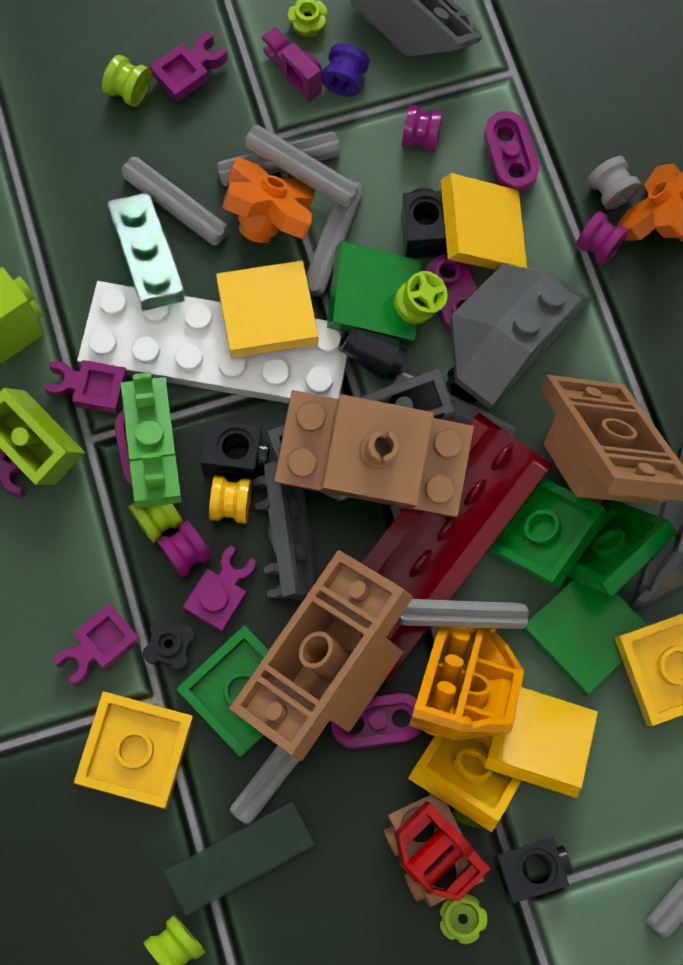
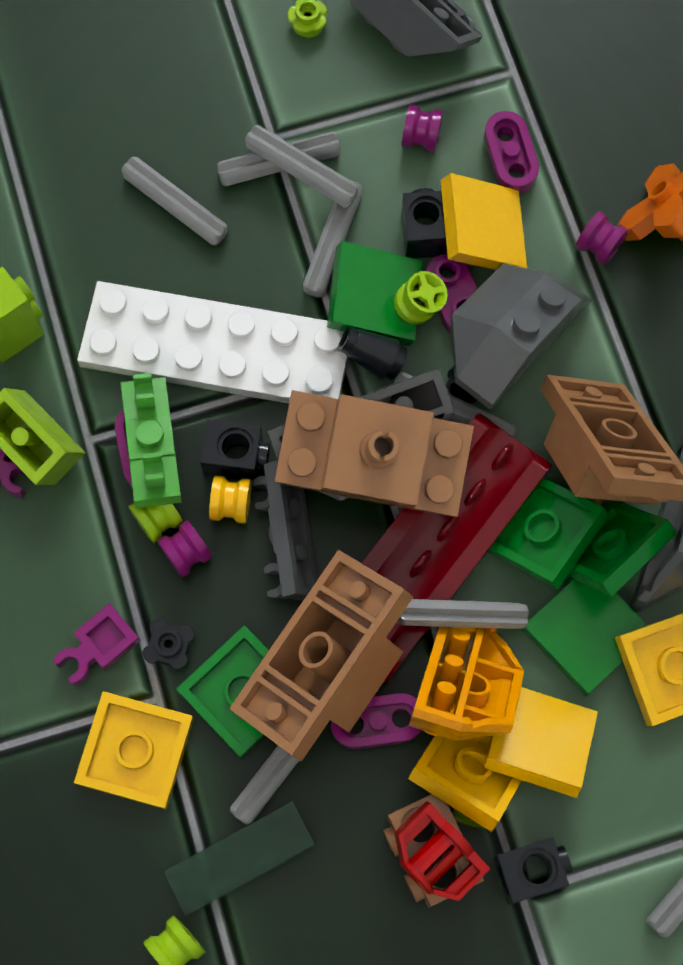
magenta plate [44,360,128,414] -> none
lime wheel [101,54,152,107] -> none
clear green plate [107,192,185,311] -> none
magenta plate [150,32,228,103] -> none
magenta plate [183,546,257,634] -> none
yellow tile [216,260,319,359] -> none
orange plant [222,157,315,243] -> none
magenta plate [262,27,322,102] -> none
dark purple wheel [321,43,370,96] -> none
lime plate [440,894,488,944] -> none
light grey wheel [587,156,642,210] -> none

